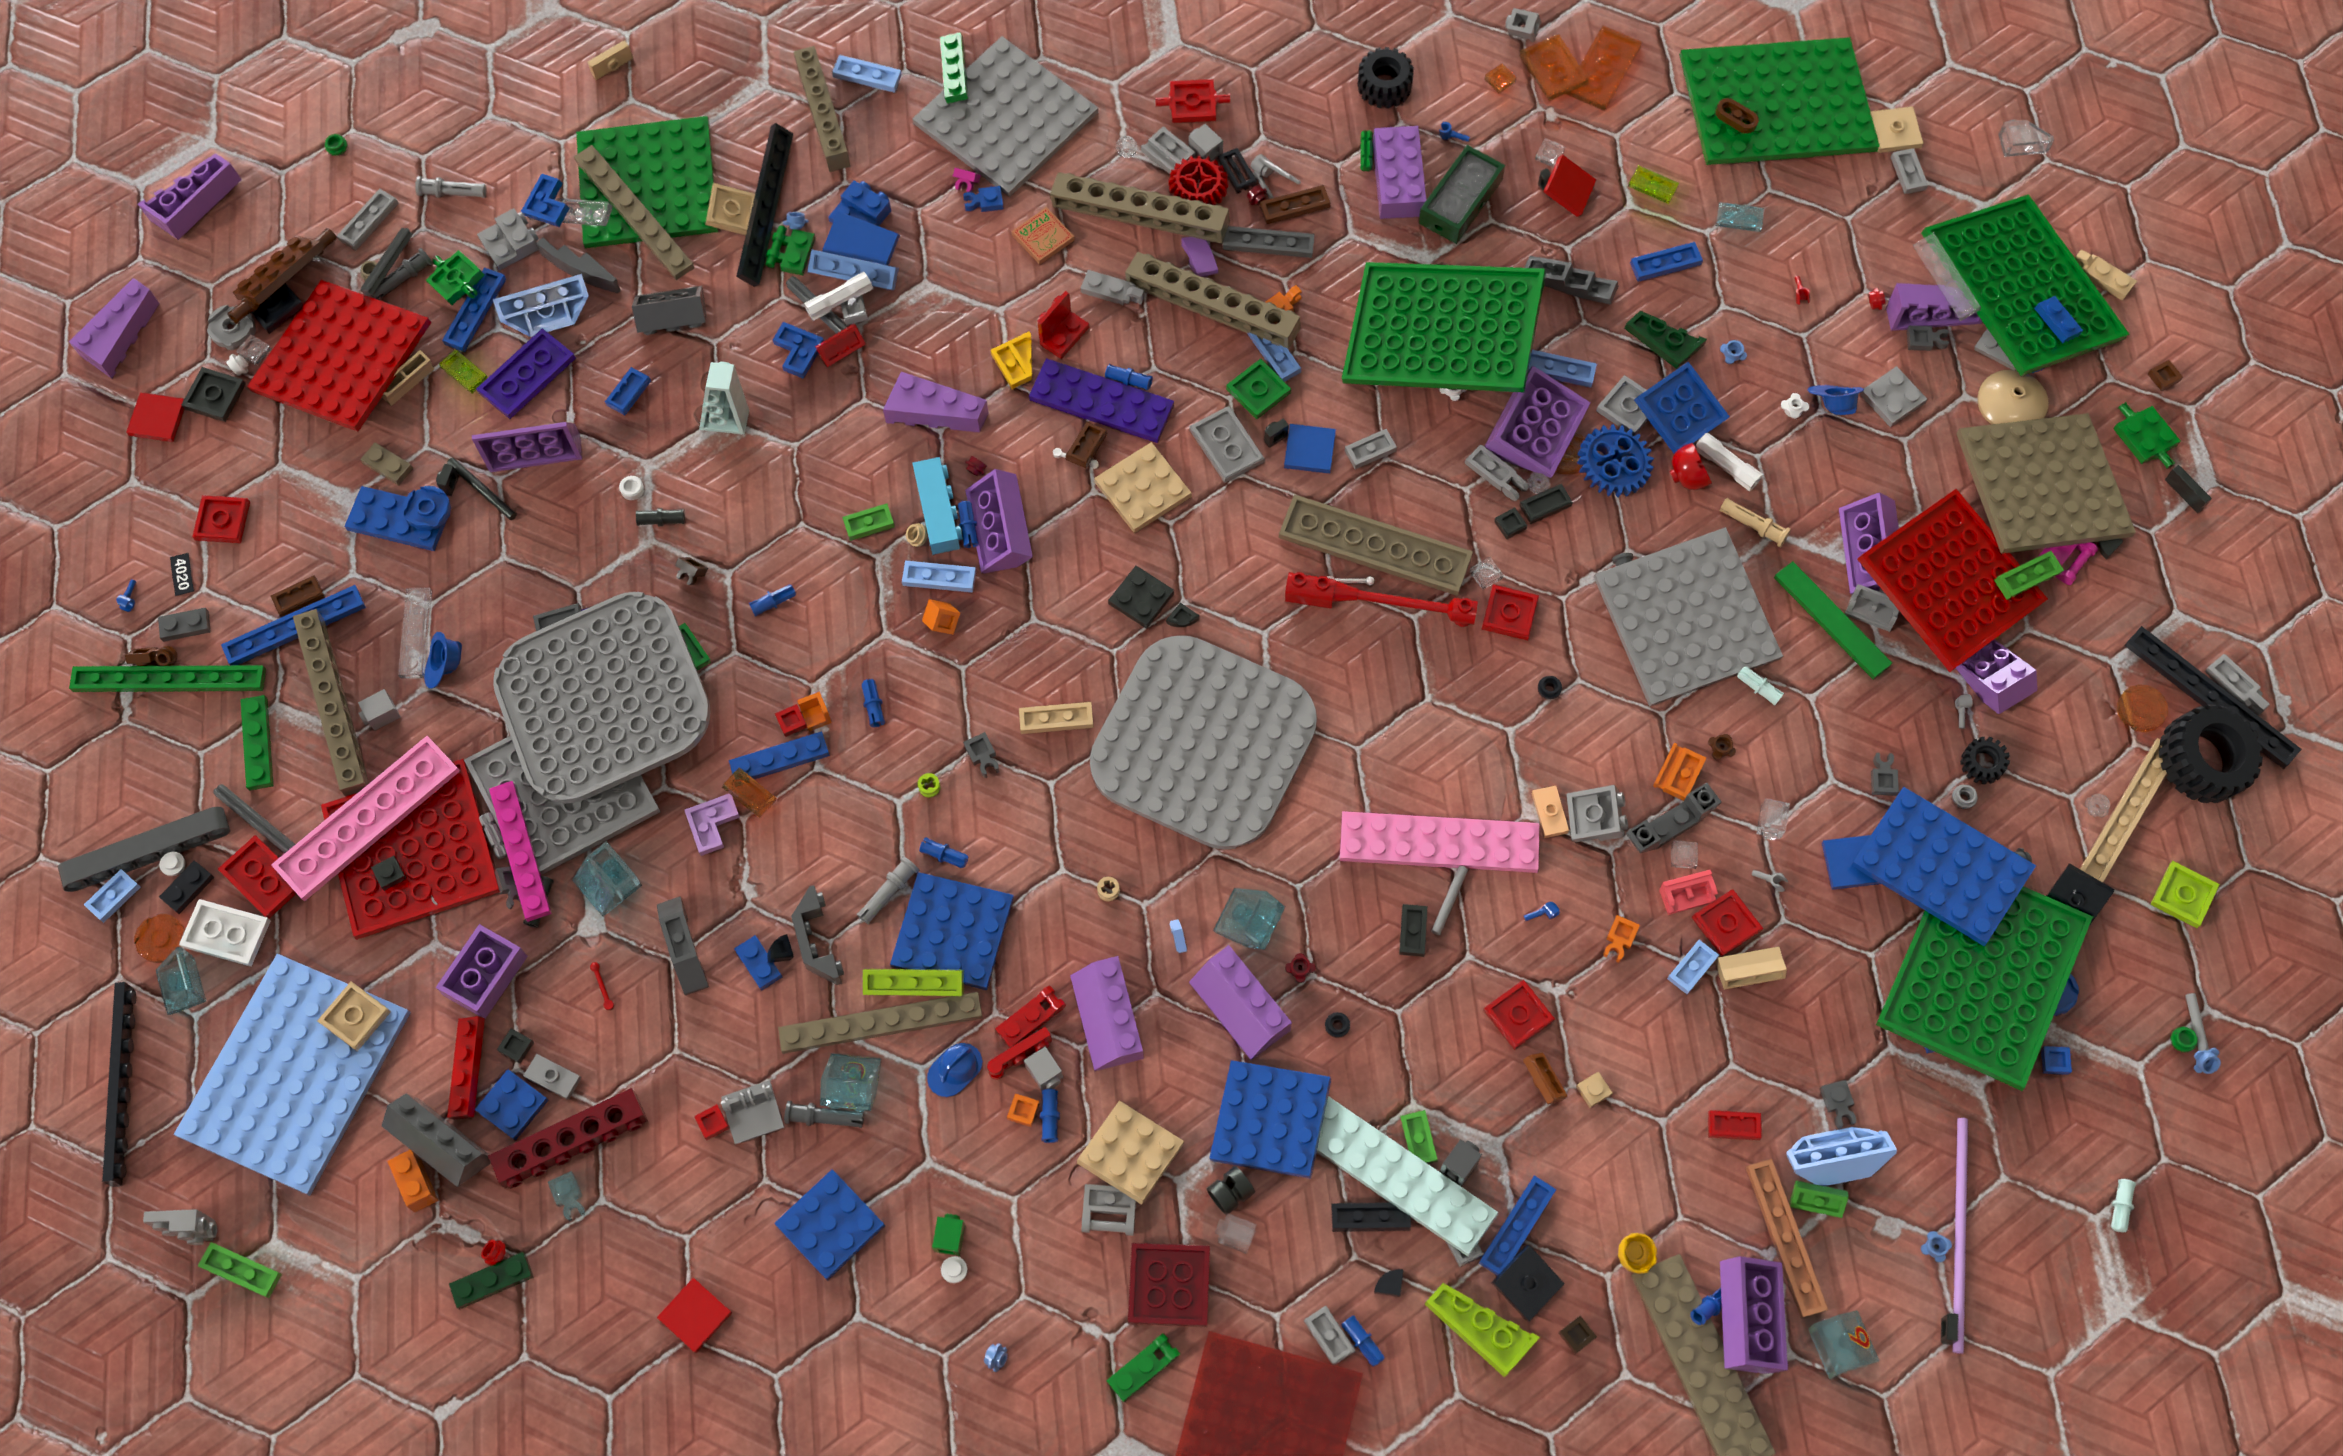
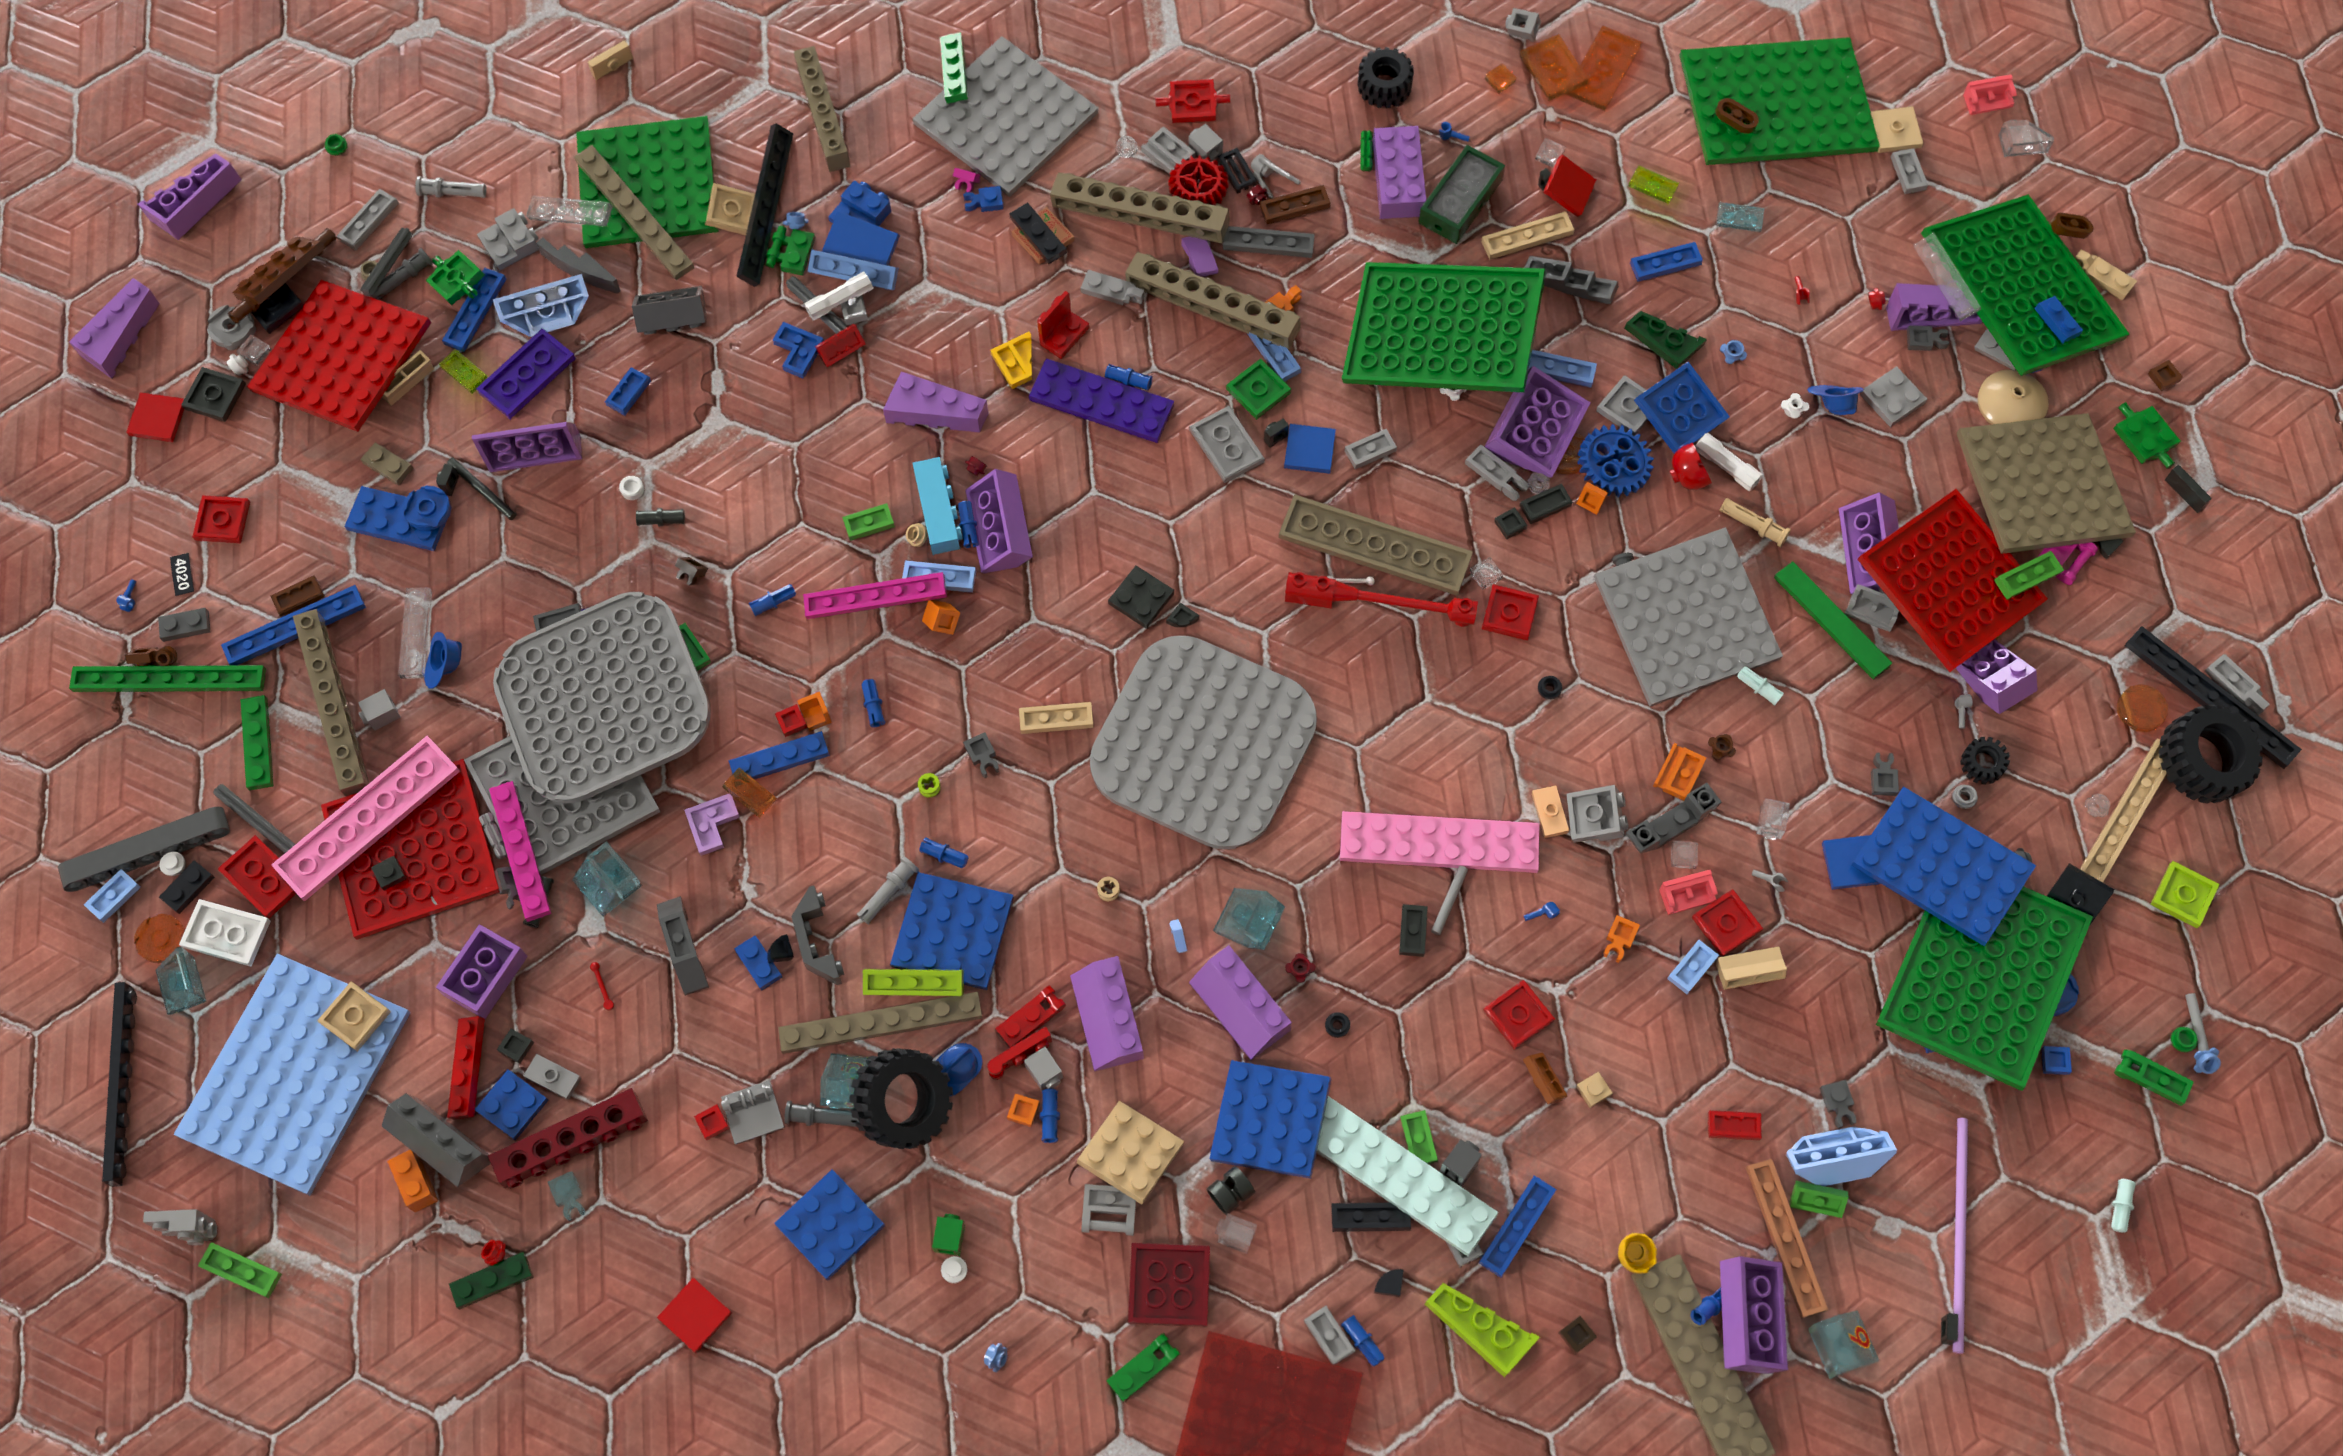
blue plate [521,174,570,227] -> none
light aqua wedge [699,362,749,435] -> none
light blue plate [832,55,902,93] -> none
white hinge [1053,448,1099,469] -> none
reddish brown plate [1065,422,1107,468] -> none
tan plate [1094,442,1192,533] -> none
black plate [1491,1245,1565,1322] -> none
medium blue plate [1921,1231,1952,1263] -> none
none -> dark pink plate [803,572,947,619]
none -> black tyre [849,1049,953,1149]
none -> black plate [1009,202,1067,265]
none -> tan plate [1481,211,1574,260]
none -> orange plate [1576,482,1608,515]
none -> coral hinge [1963,75,2017,115]
none -> reddish brown plate [2051,212,2094,239]
none -> green plate [2114,1049,2194,1106]

